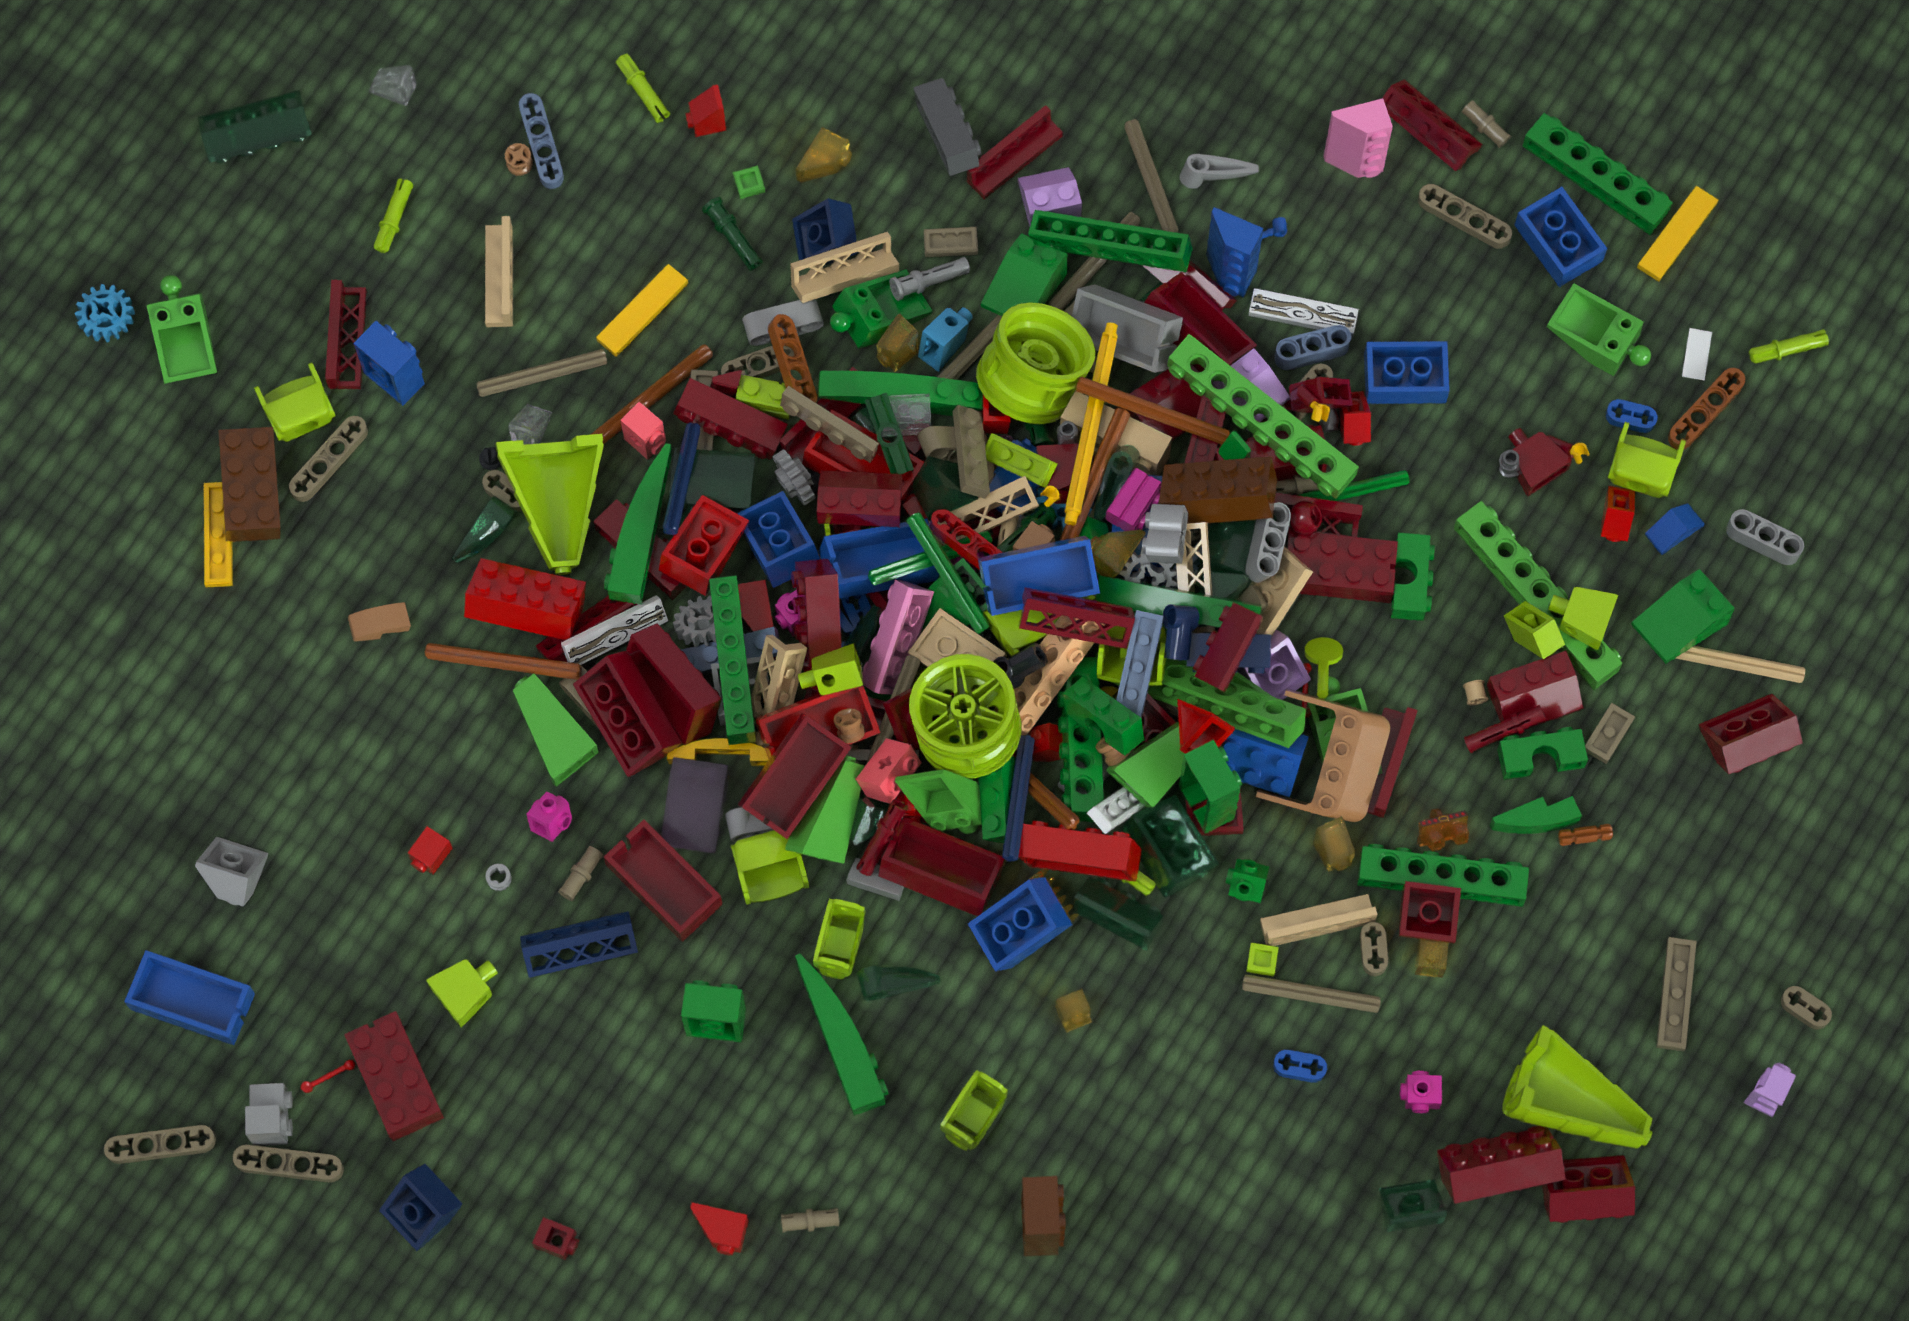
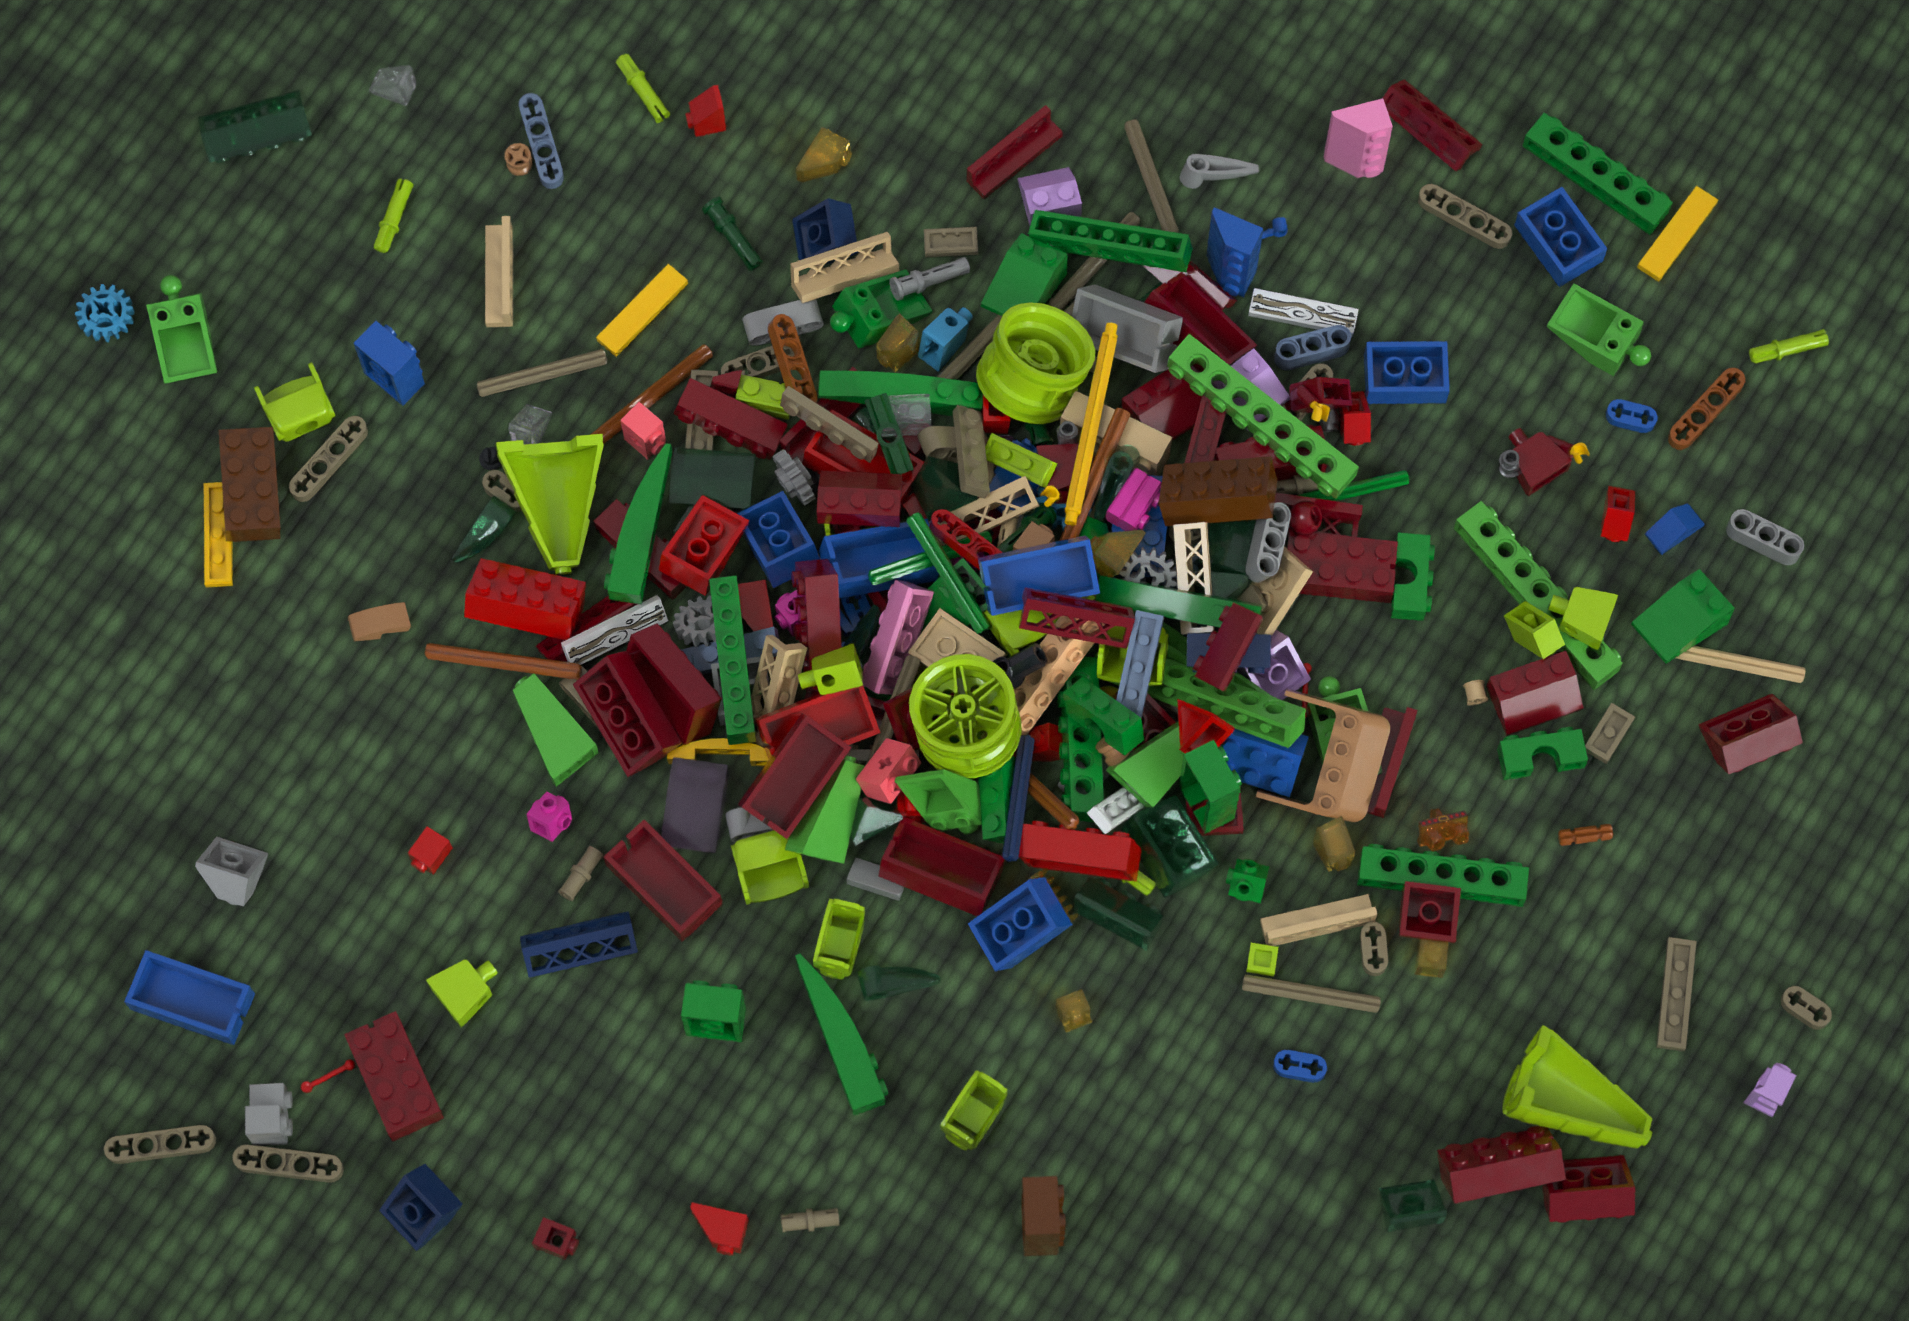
dark red fence [325,280,367,389] -> none
light grey bush [485,864,512,891] -> none
dark blue axle [663,422,700,535] -> none
bright green tile [733,166,765,199] -> none
medium nougat wheel [834,708,865,743] -> none
dark red pin [856,799,908,876] -> none
dark grey brick [913,78,981,176] -> none
dark orange axle [1076,377,1230,444] -> none
light grey brick [1142,504,1188,564] -> none
dark blue piece [1162,604,1199,660] -> none
green slope [1218,431,1251,460] -> none
lime piece [1305,637,1343,699] -> none
dark pink brick [1400,1071,1442,1113] -> none
dark tan pin [1462,100,1511,148] -> none
dark red pin [1464,704,1546,753] -> none
green slope [1490,796,1582,834] -> none
lime piece [1608,422,1686,498] -> none
white sticker [1682,328,1712,381] -> none

